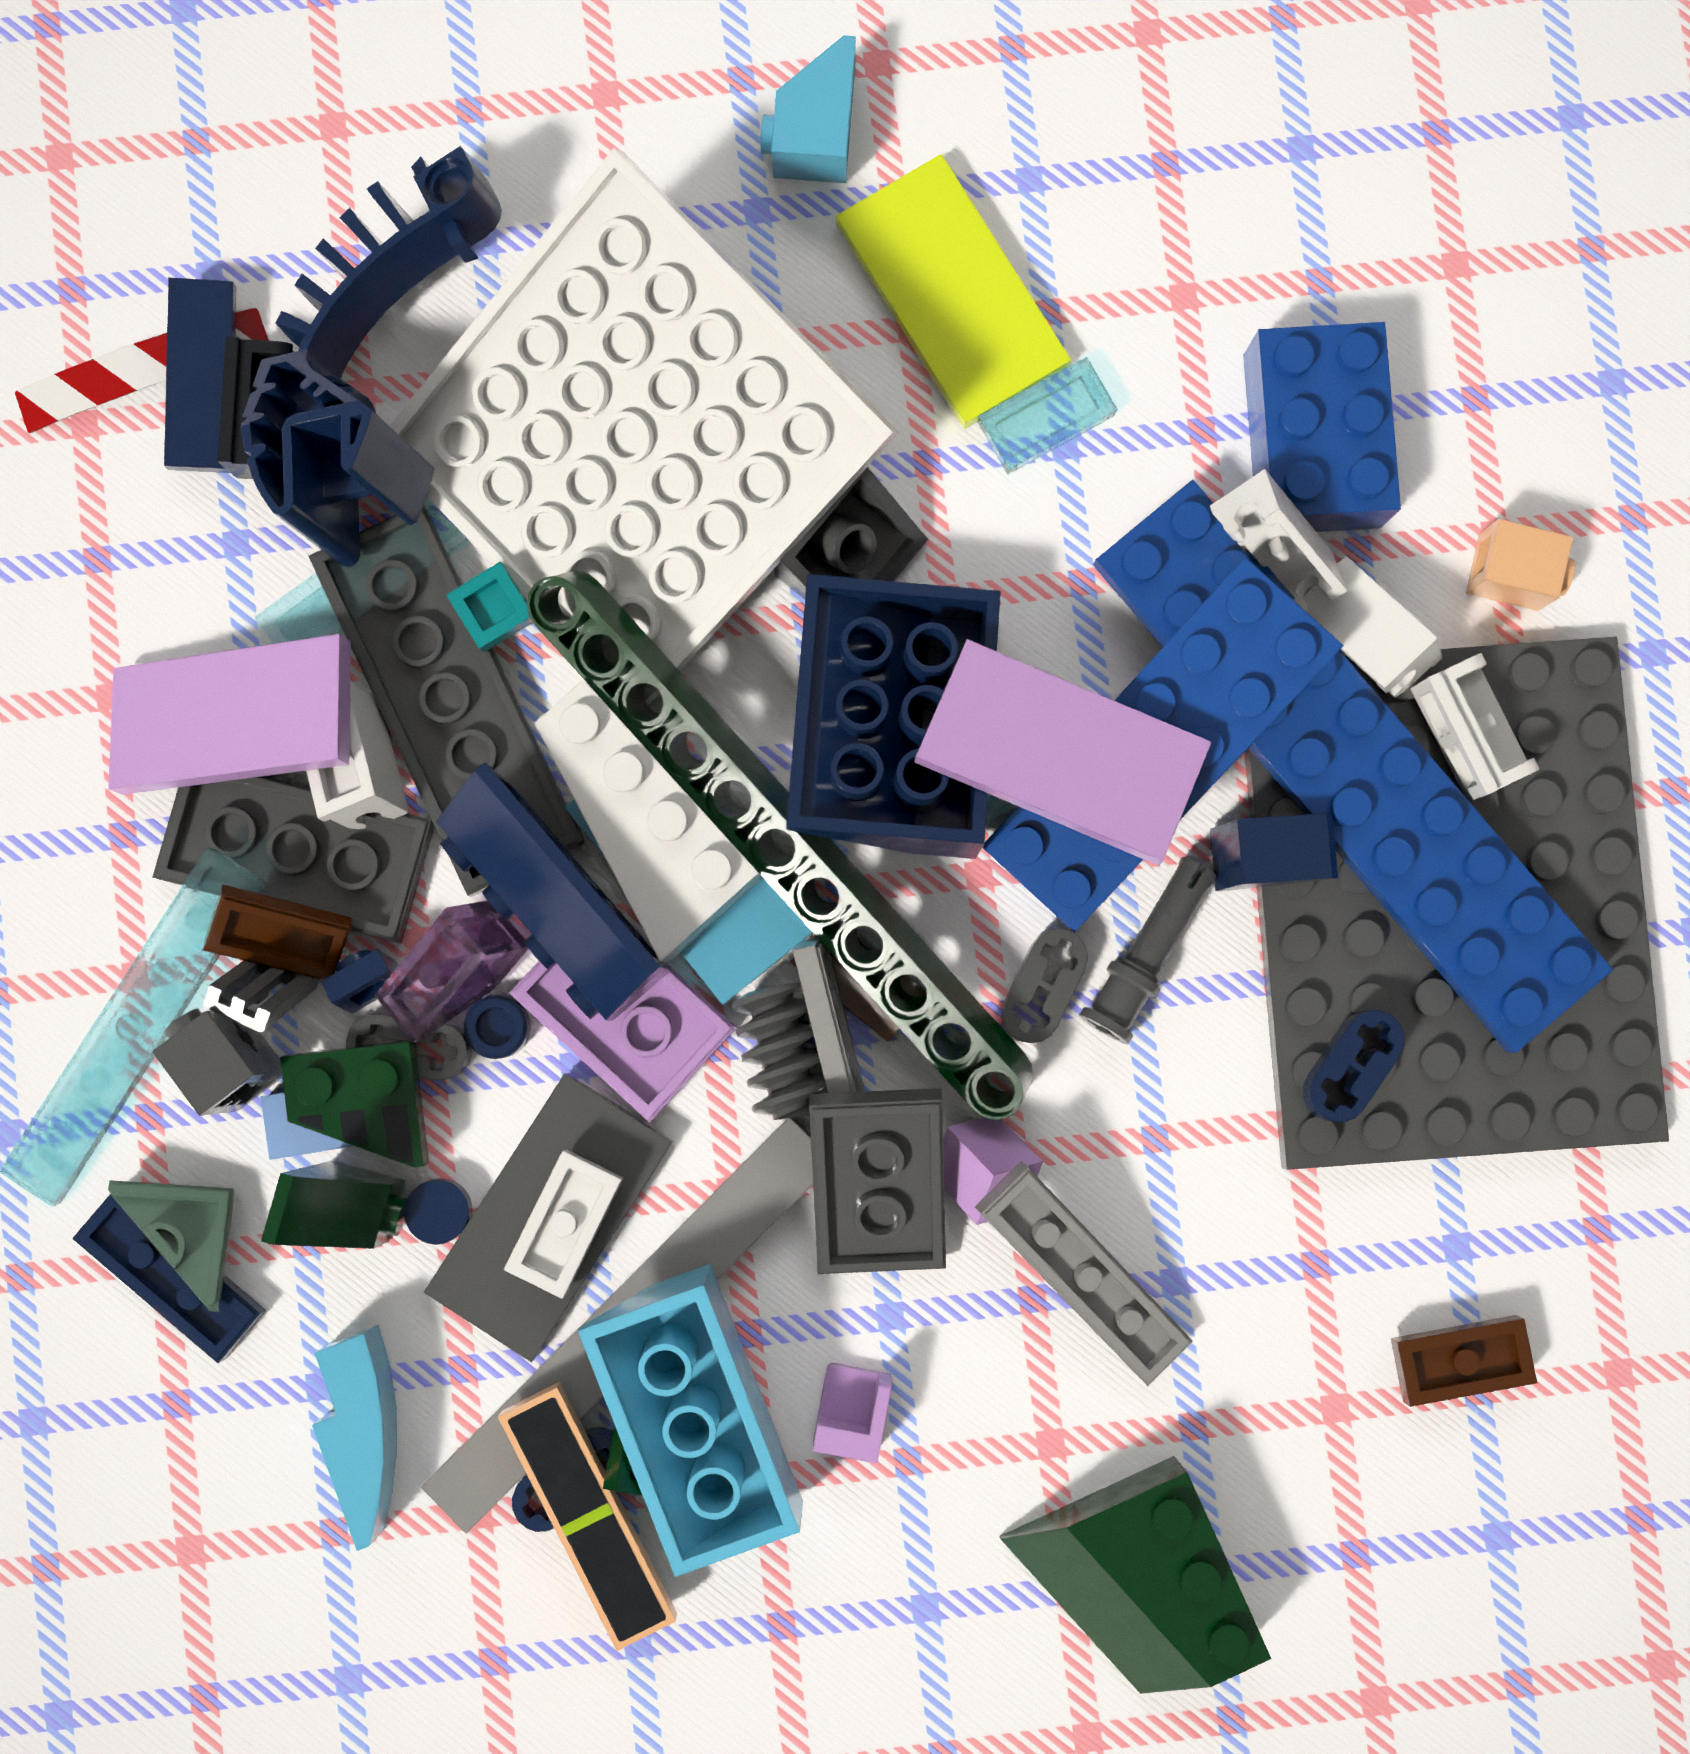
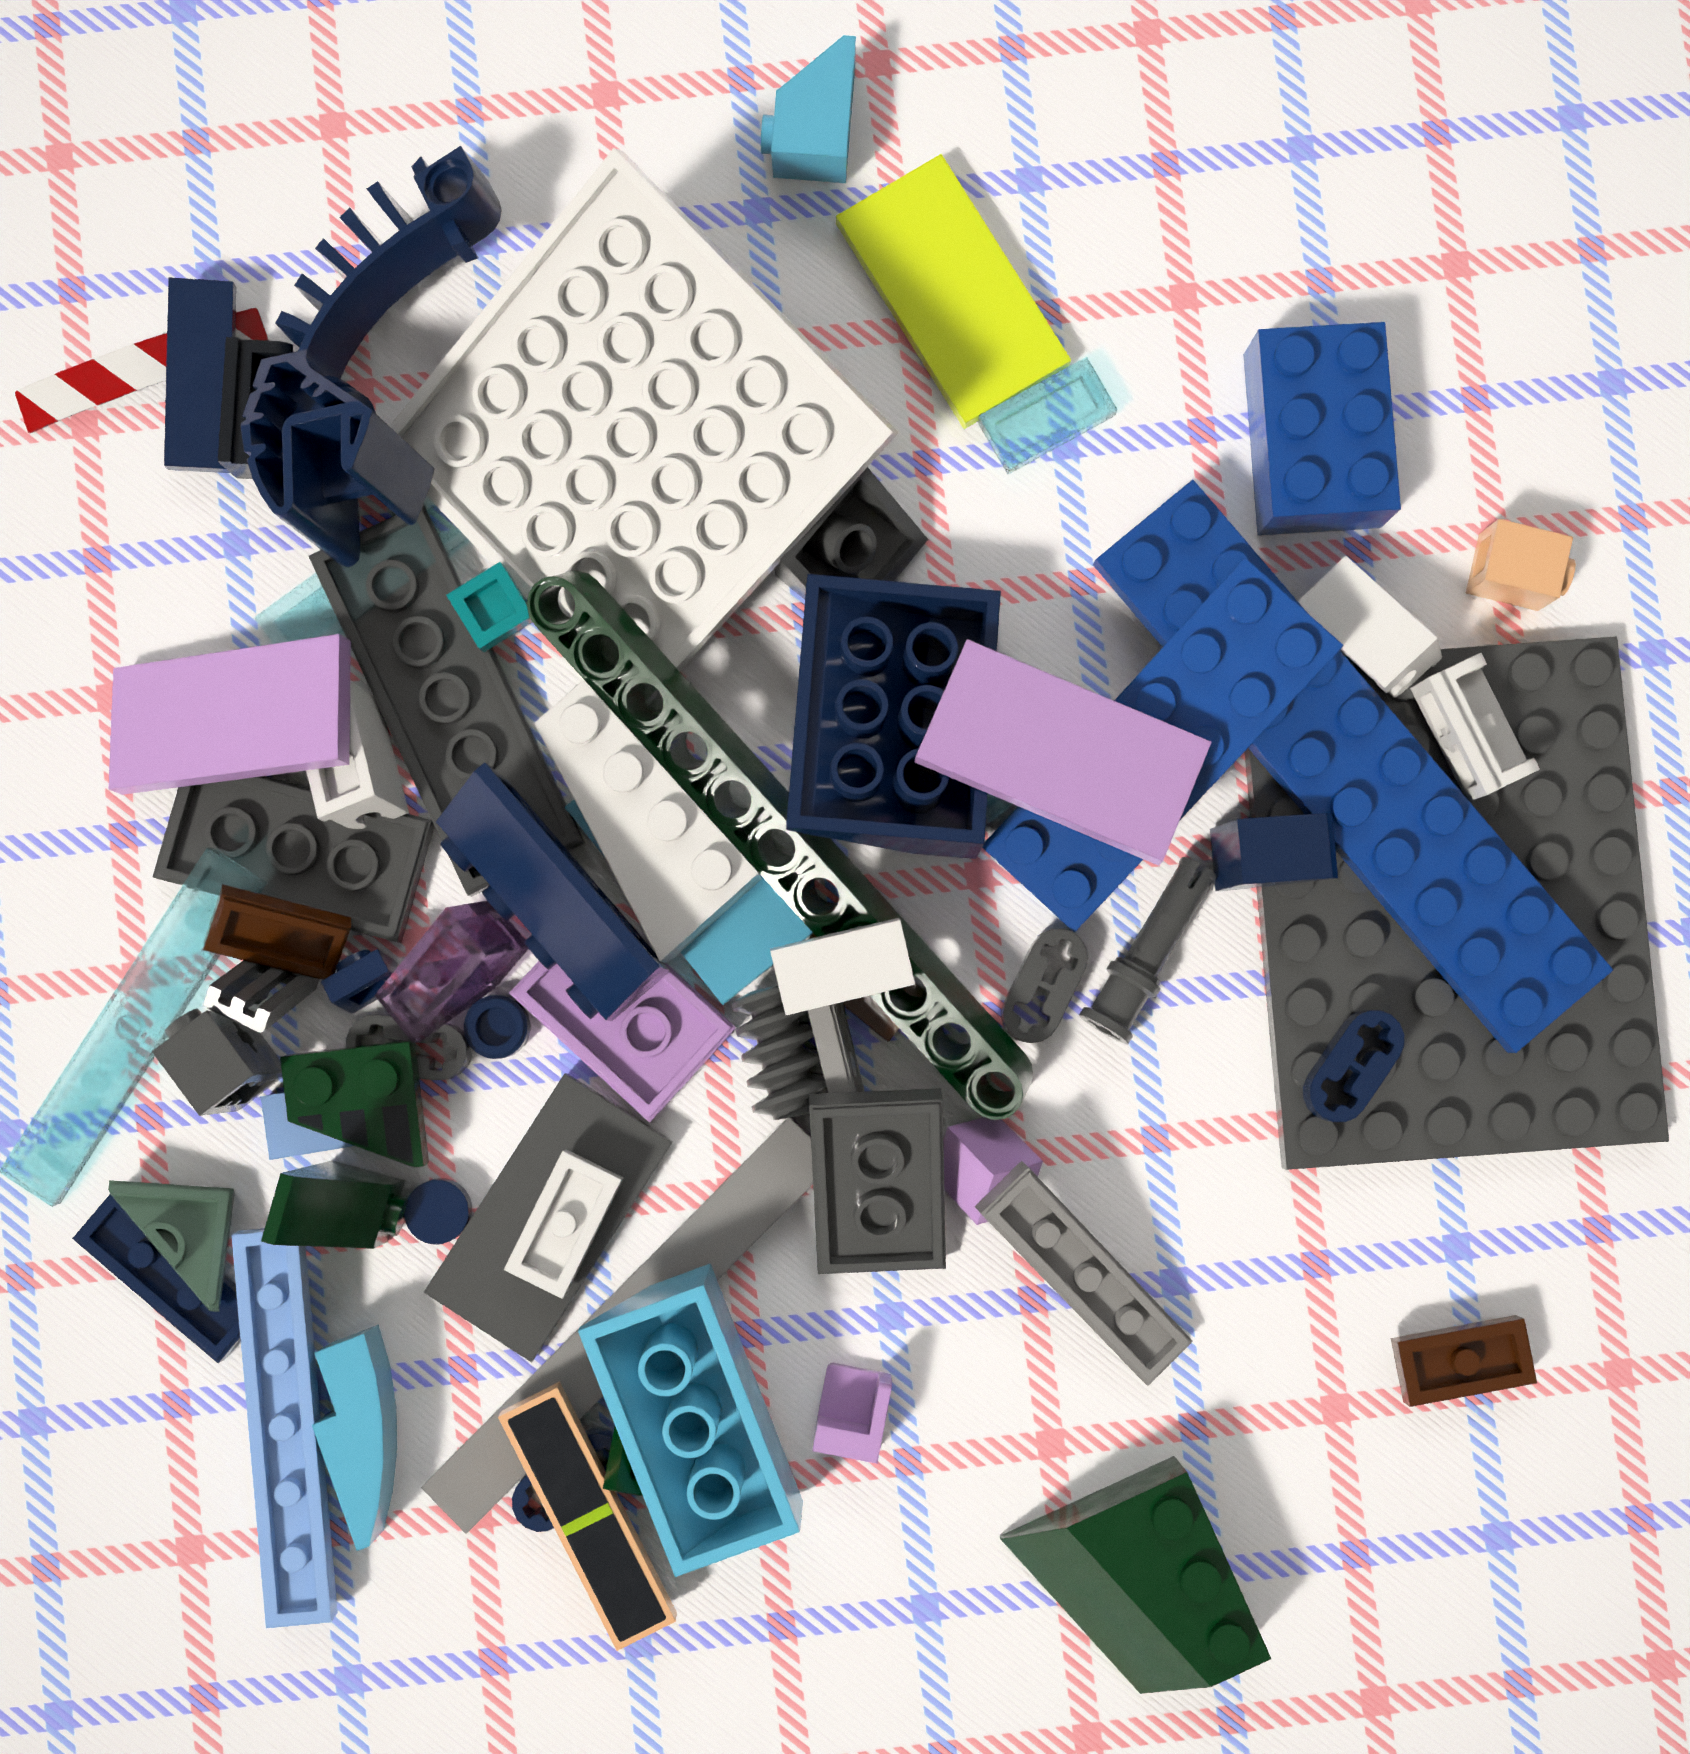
white hinge [1210,469,1347,612] -> none
none -> light blue plate [231,1228,338,1629]
none -> white tile [770,918,915,1015]

